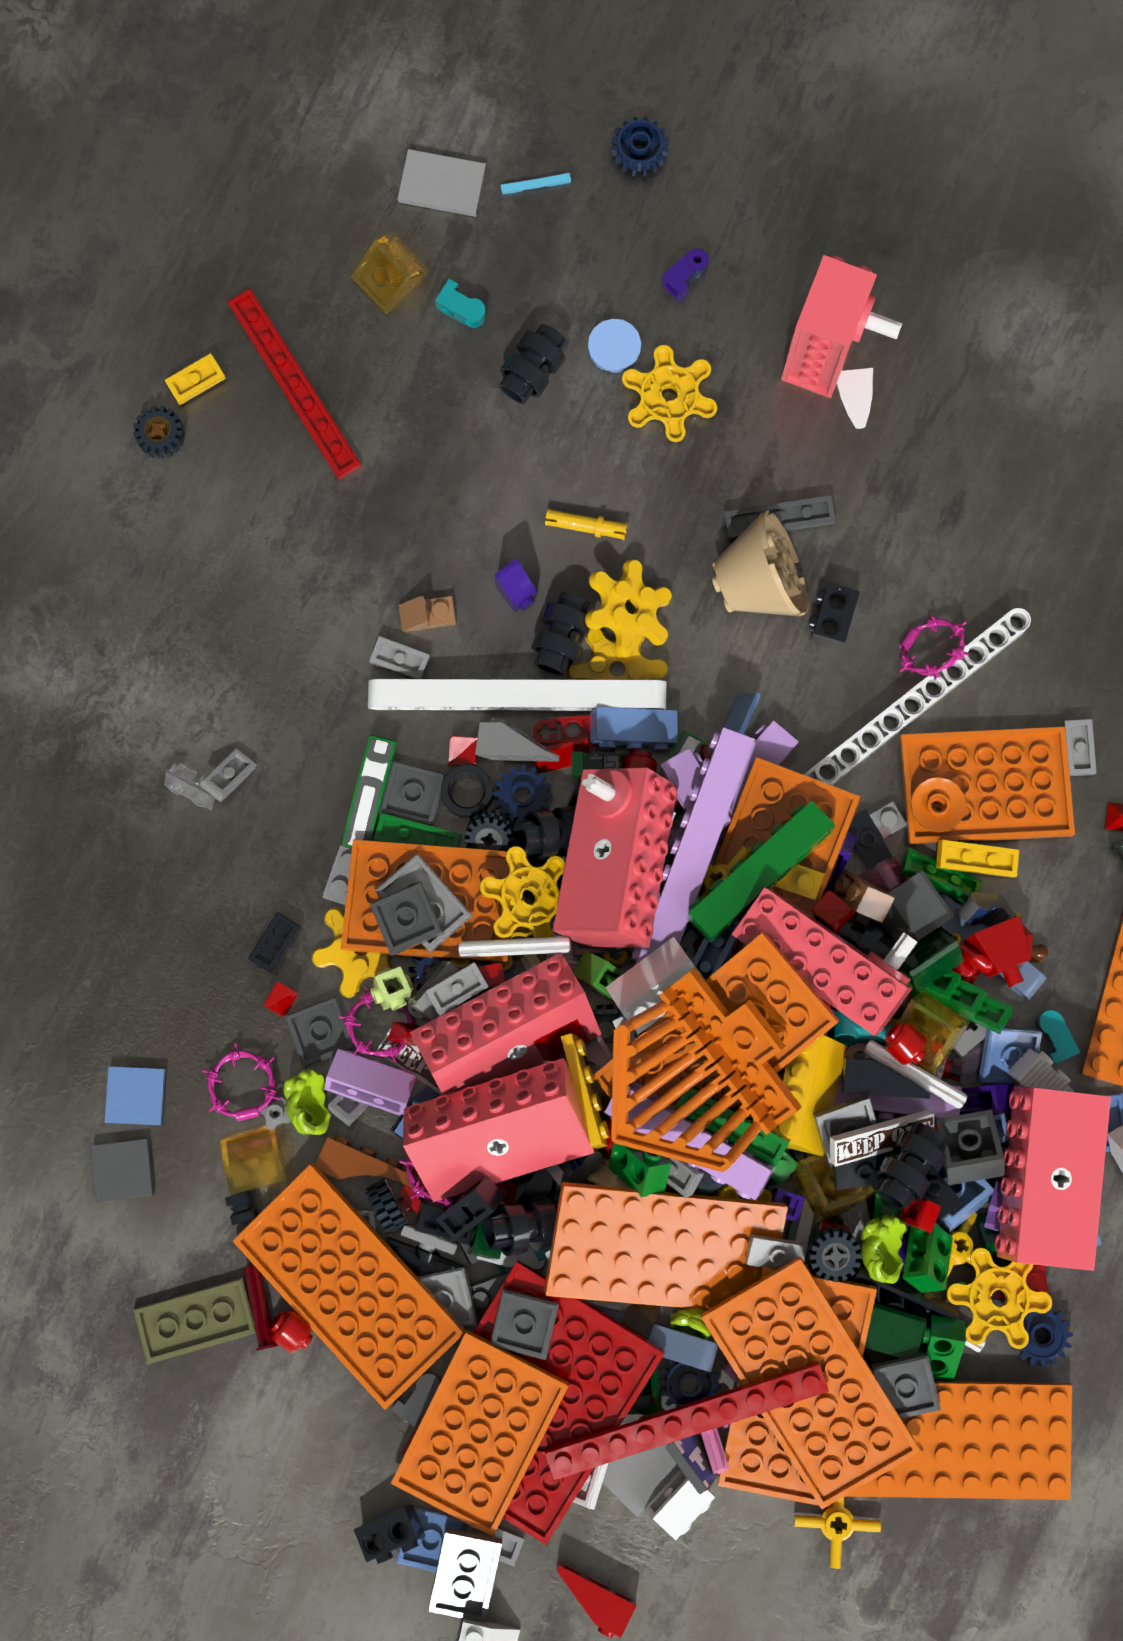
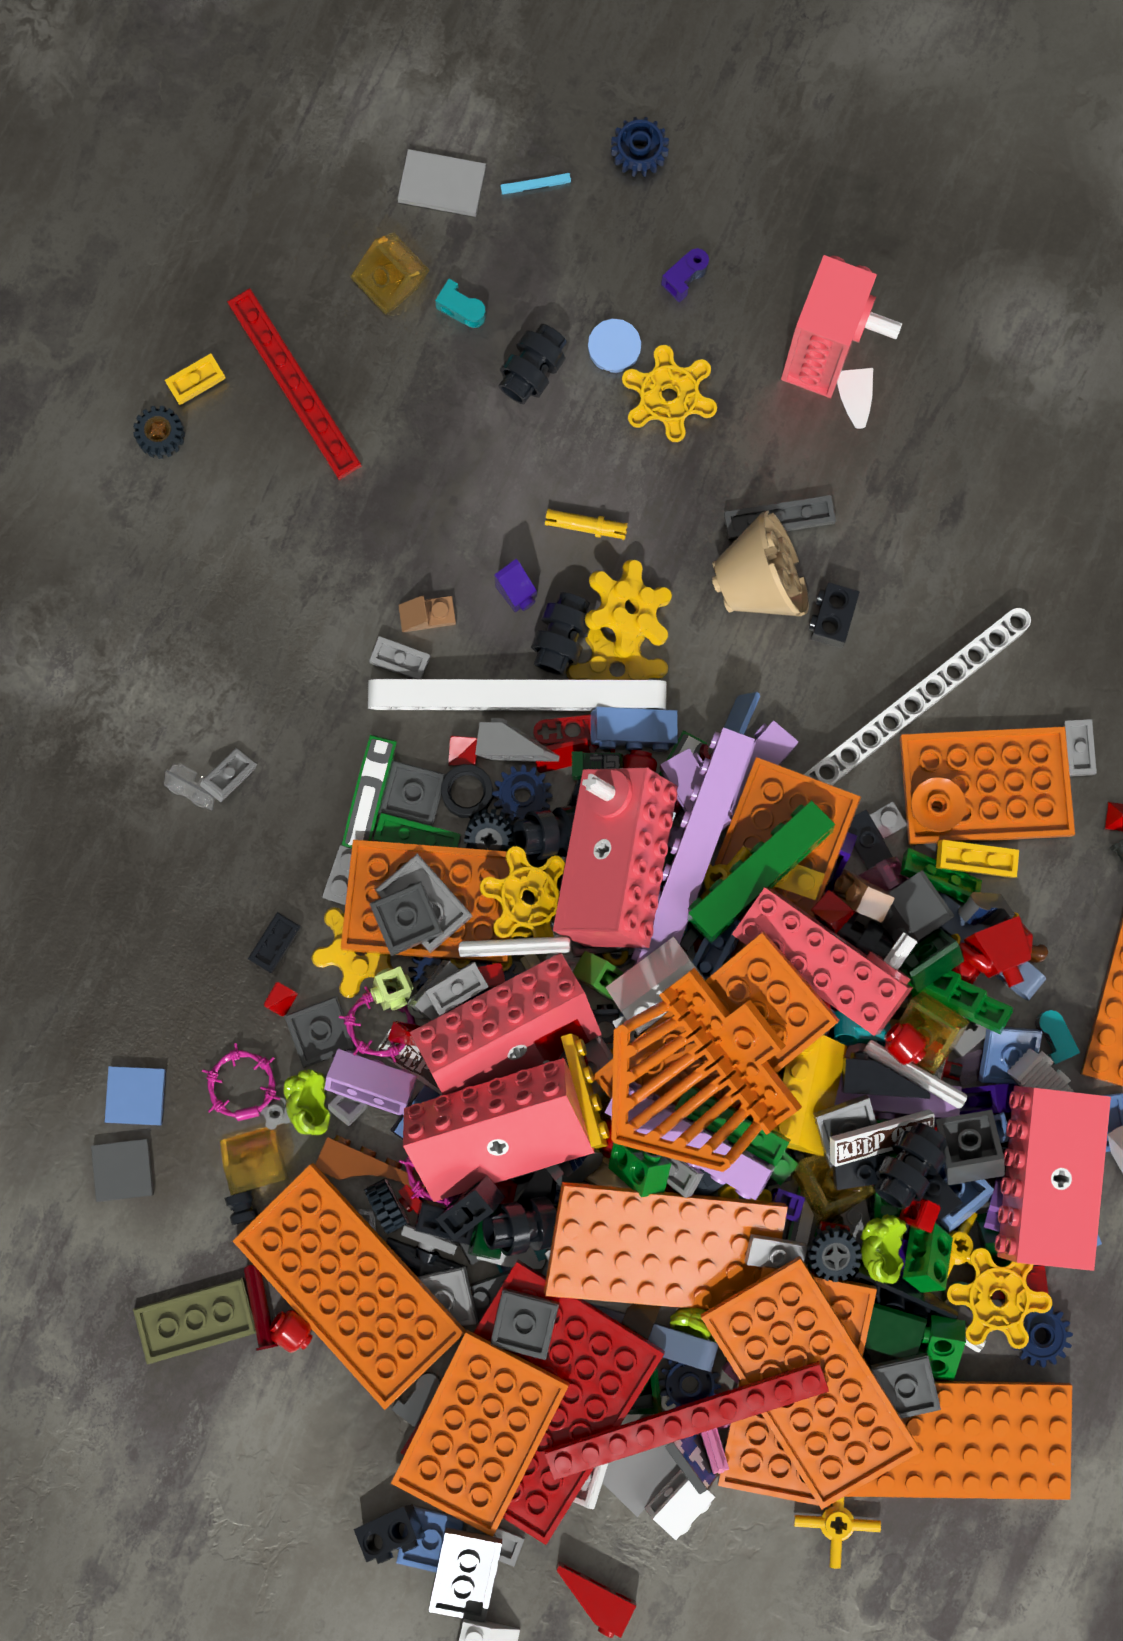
dark pink piece [899,614,969,680] -> none

